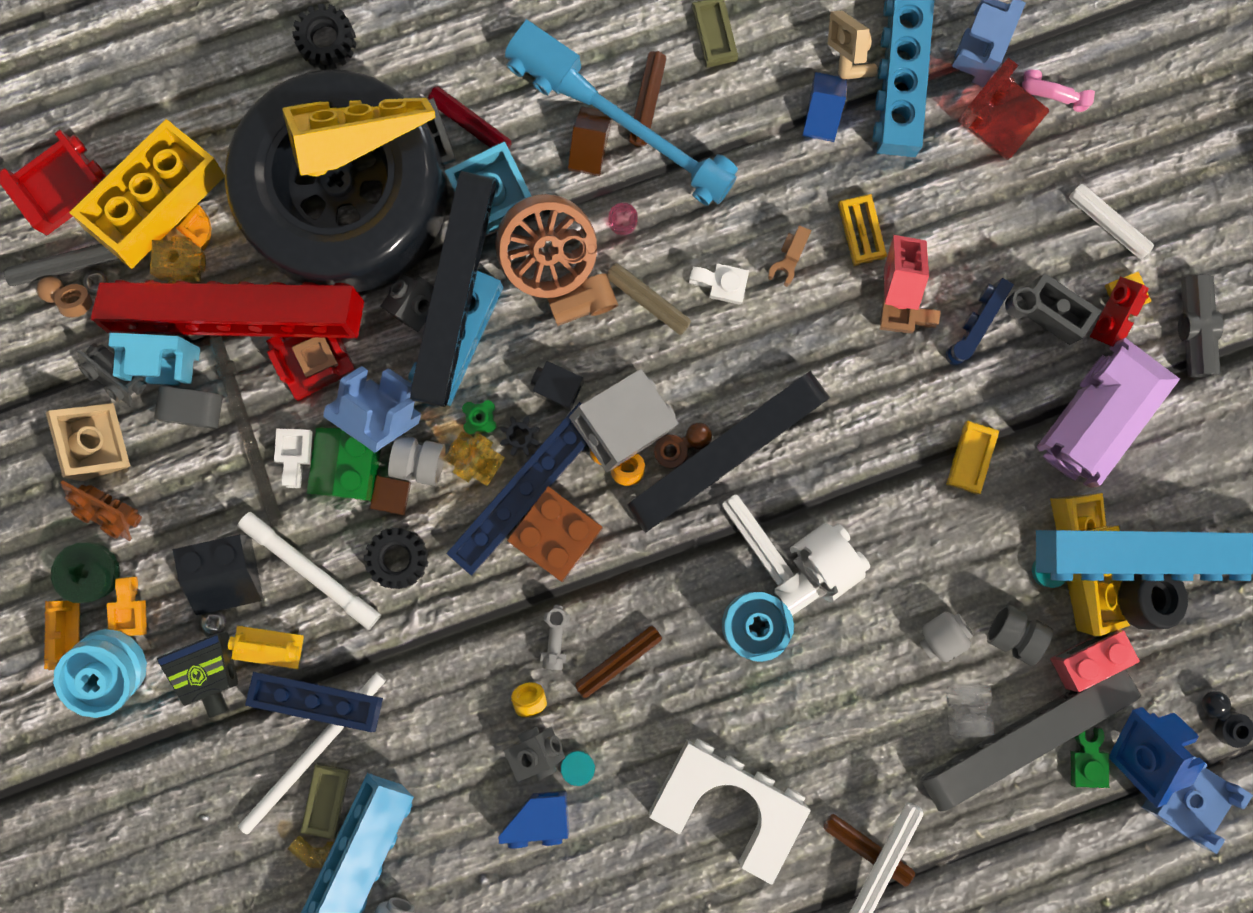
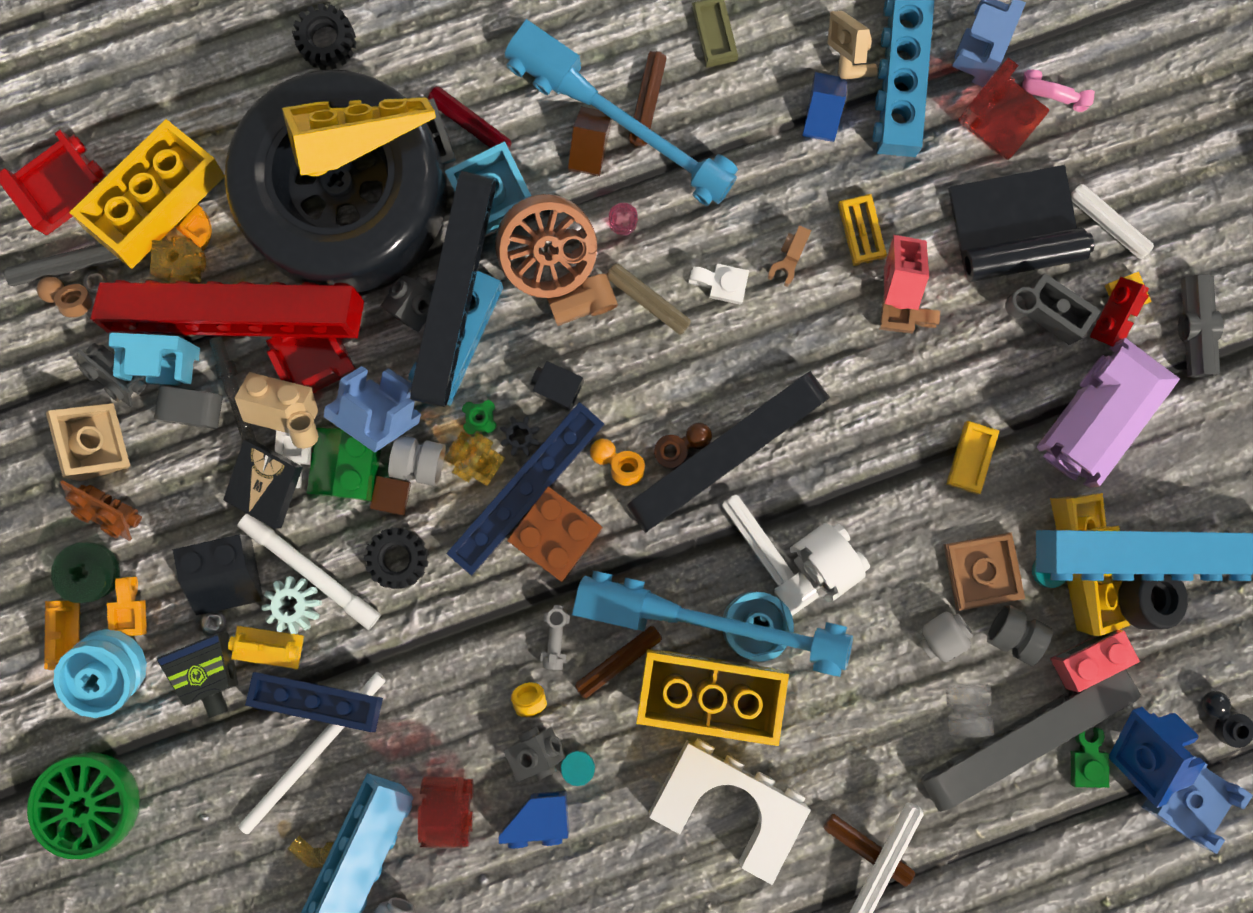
medium nougat plate [292,337,338,378] -> none
olive tile [300,763,350,840] -> none
light grey brick [569,369,679,473] -> none
dark blue plate [946,278,1014,365] -> none
none -> green piece [27,752,140,859]
none -> black tile [223,439,303,529]
none -> tan hinge [234,372,318,449]
none -> light aqua gear [262,576,322,634]
none -> clear red brick [418,776,474,849]
none -> dark azure bar [572,571,853,677]
none -> yellow brick [636,649,789,746]
none -> medium nougat tile [943,532,1025,611]
none -> black door [948,165,1094,282]

